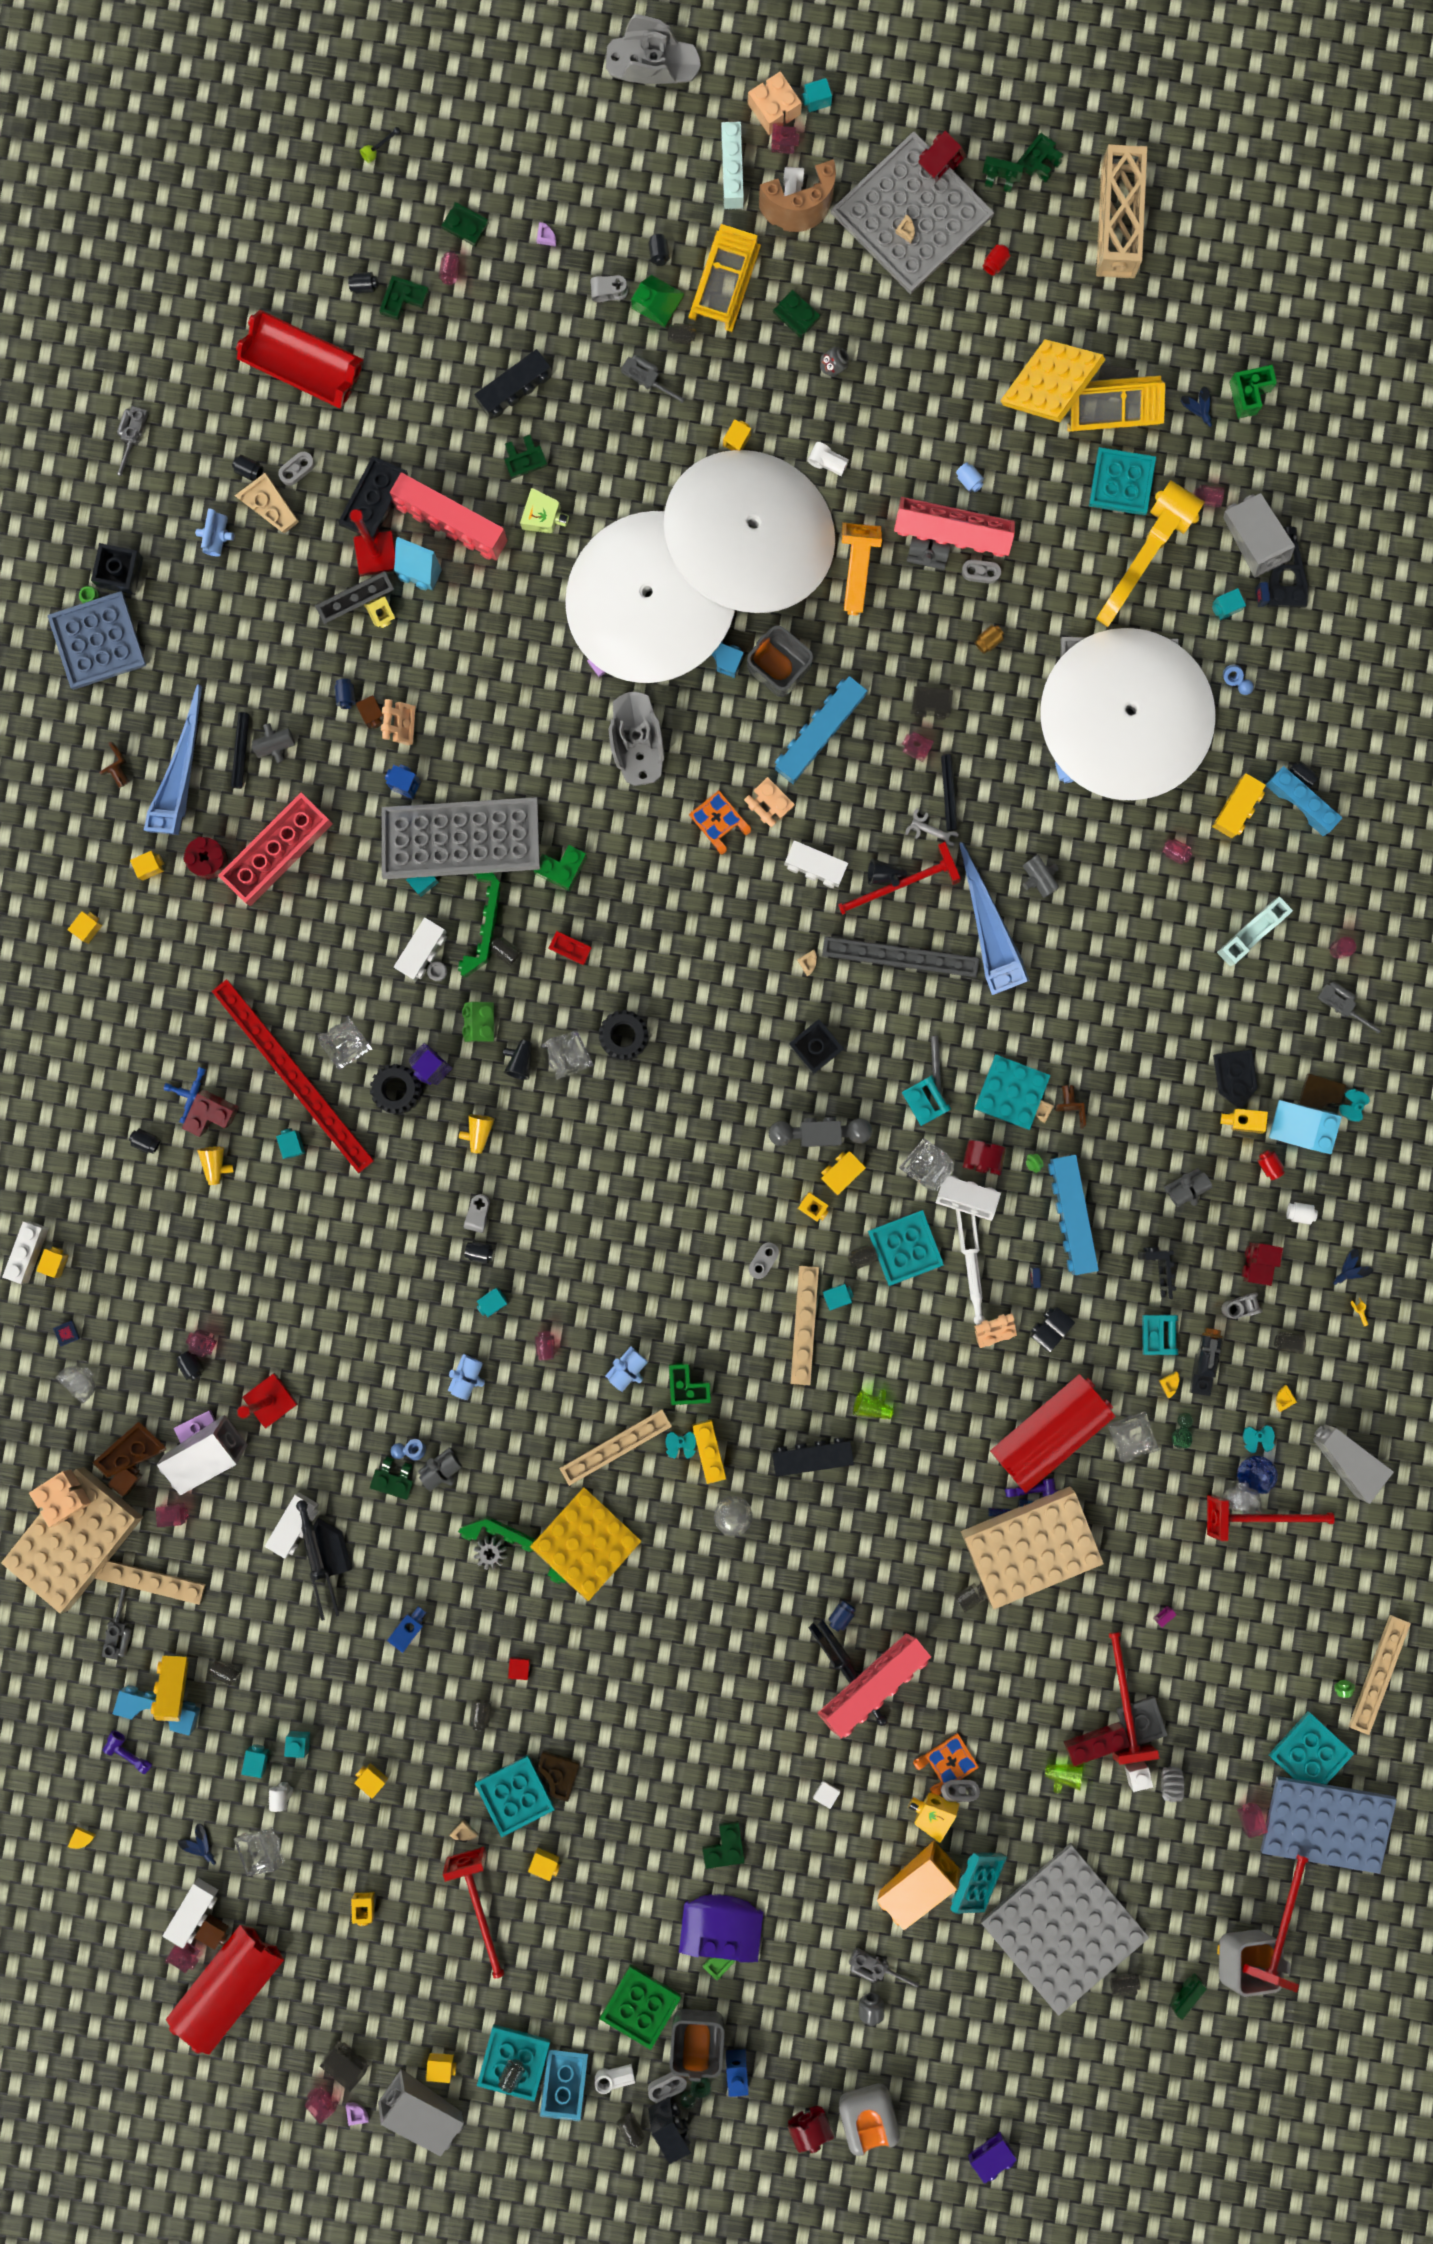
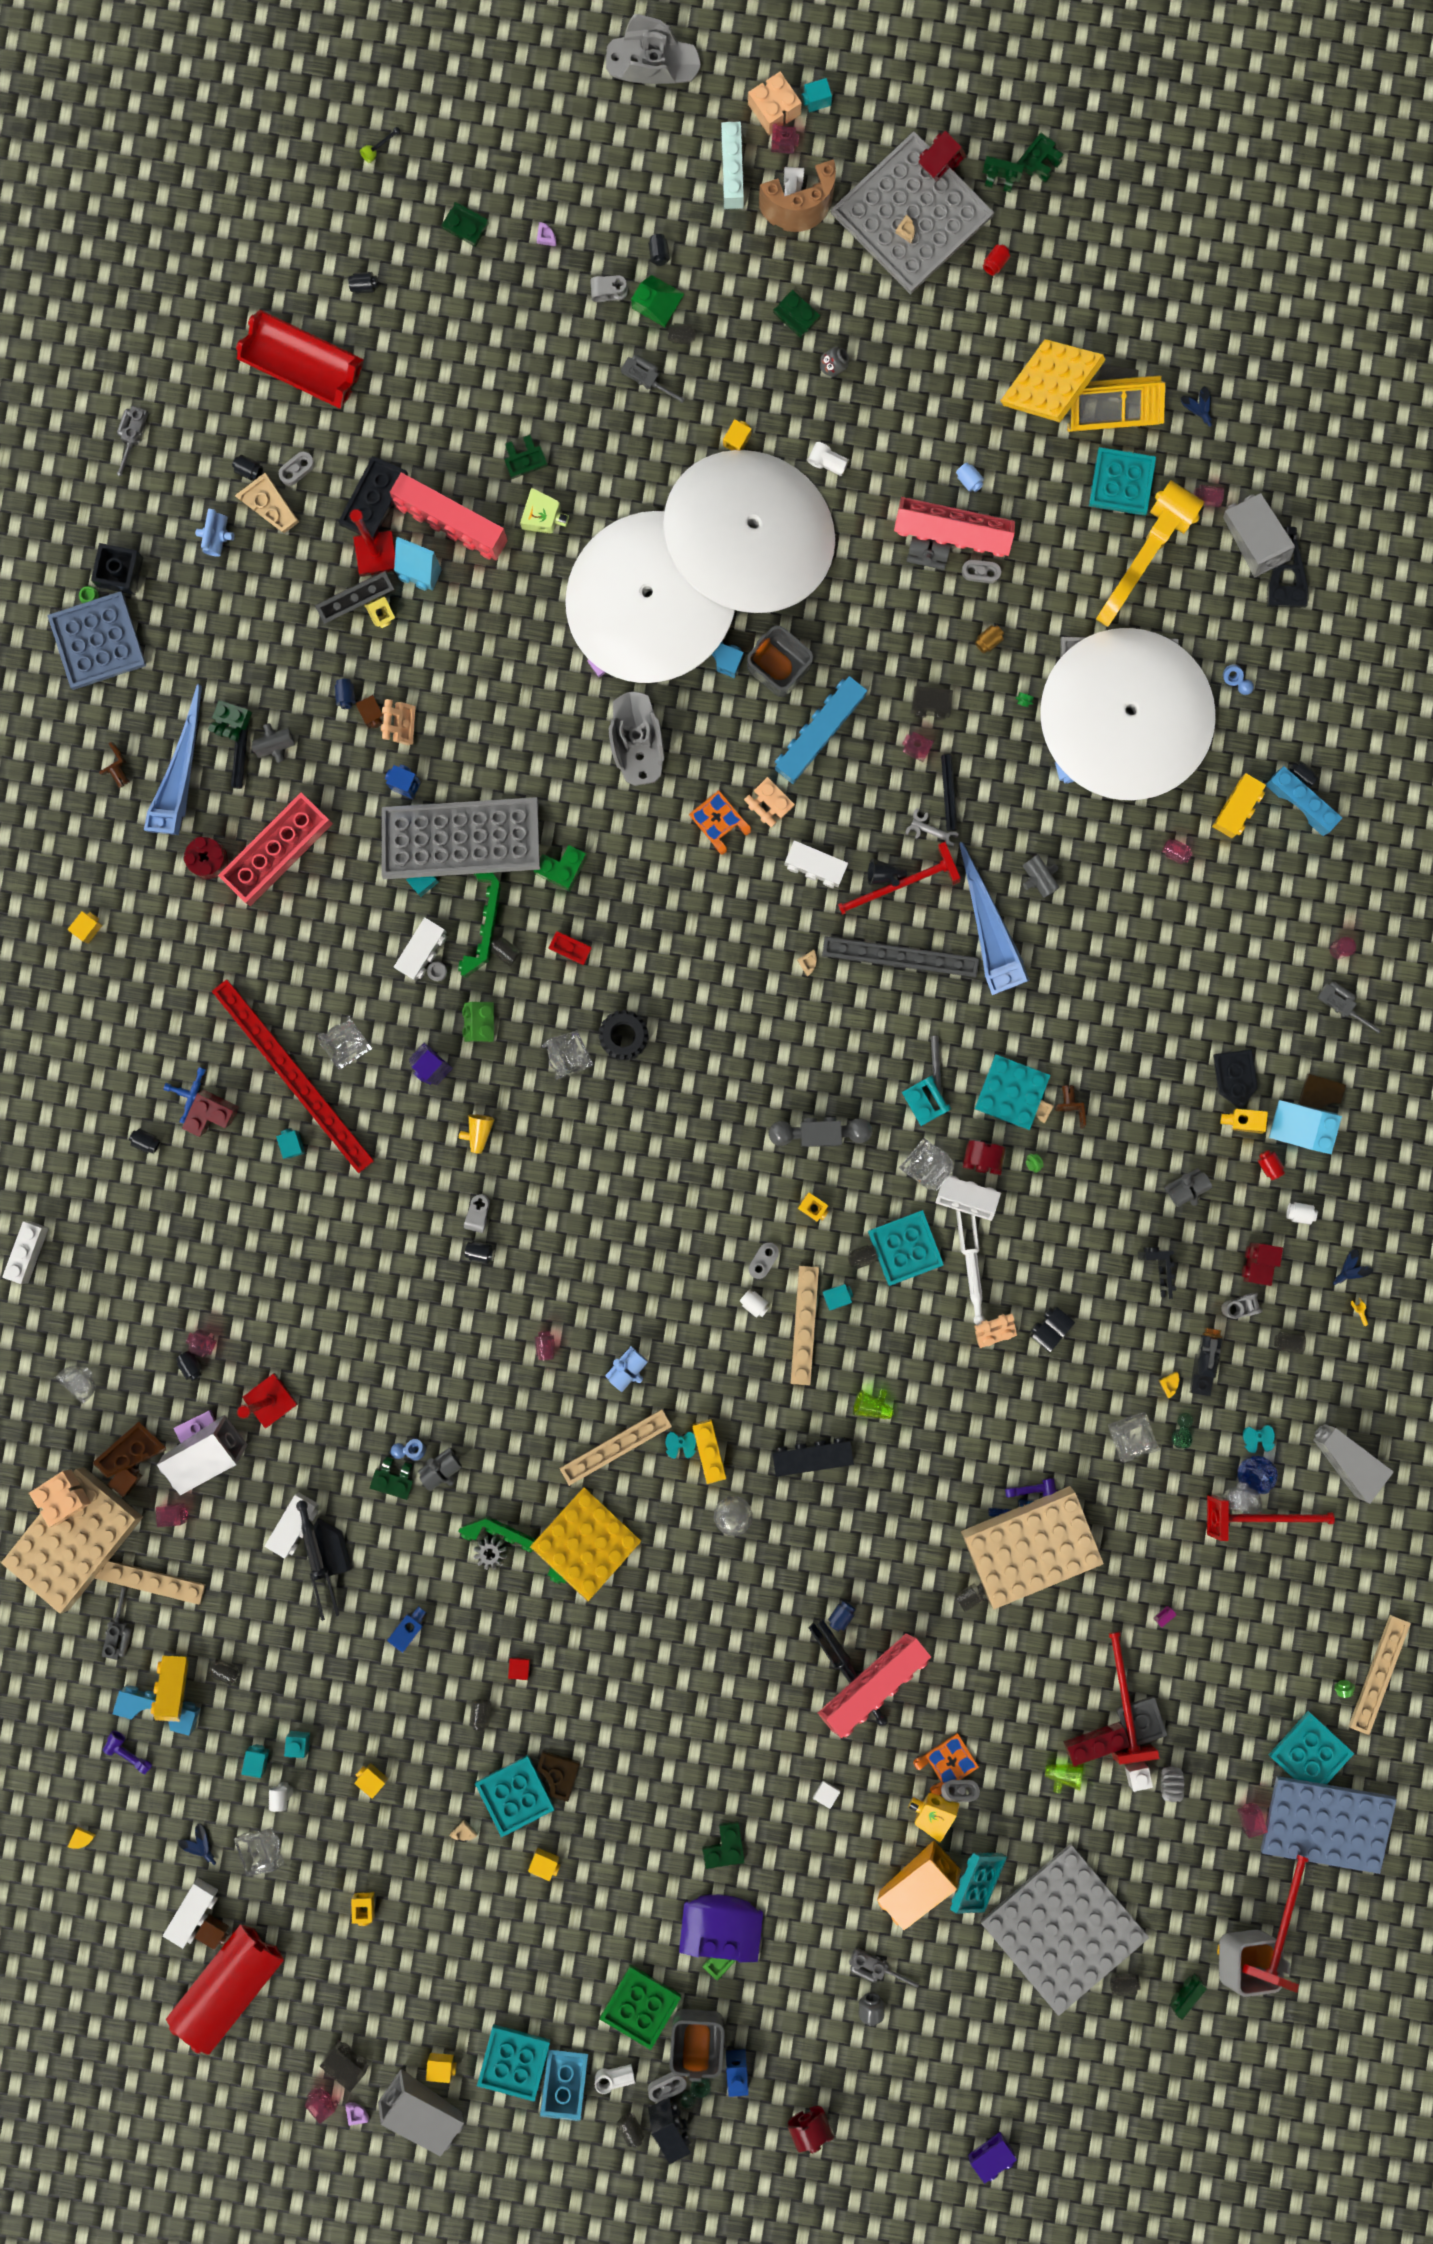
yellow brick [36,1246,69,1278] -> none
tile [53,1321,81,1347] -> none
yellow brick [130,851,164,881] -> none
clear pink brick [165,1942,200,1973] -> none
yellow piece [197,1146,233,1185] -> none
black tyre [370,1064,422,1114] -> none
dark green plate [379,275,429,320] -> none
clear pink brick [439,252,460,285] -> none
red tile [443,1846,505,1979] -> none
light blue pin [448,1354,485,1400] -> none
black brick [474,349,552,420] -> none
teal brick [477,1287,509,1317] -> none
clear smoke brick [498,2059,525,2093] -> none
black piece [503,1040,532,1080] -> none
green brick [669,1363,711,1405] -> none
yellow piece [688,224,761,332] -> none
black brick [788,1019,844,1075] -> none
yellow brick [820,1151,866,1195] -> none
light grey piece [839,2083,900,2156] -> none
light orange piece [842,522,882,615] -> none
red cylinder [990,1374,1116,1493] -> none
dark blue tile [1030,1267,1041,1288] -> none
dark azure brick [1048,1155,1099,1275] -> none
tan piece [1096,145,1147,278] -> none
teal plate [1142,1315,1179,1355] -> none
teal brick [1212,588,1246,620] -> none
light aqua arch [1217,896,1293,966] -> none
green brick [1229,365,1277,419] -> none
dark blue tile [1256,582,1270,607] -> none
yellow tile [1276,1385,1297,1412] -> none
teal piece [1339,1089,1370,1122] -> none
none -> dark green plate [208,700,253,742]
none -> white brick [740,1289,769,1318]
none -> green plate [1015,692,1034,708]

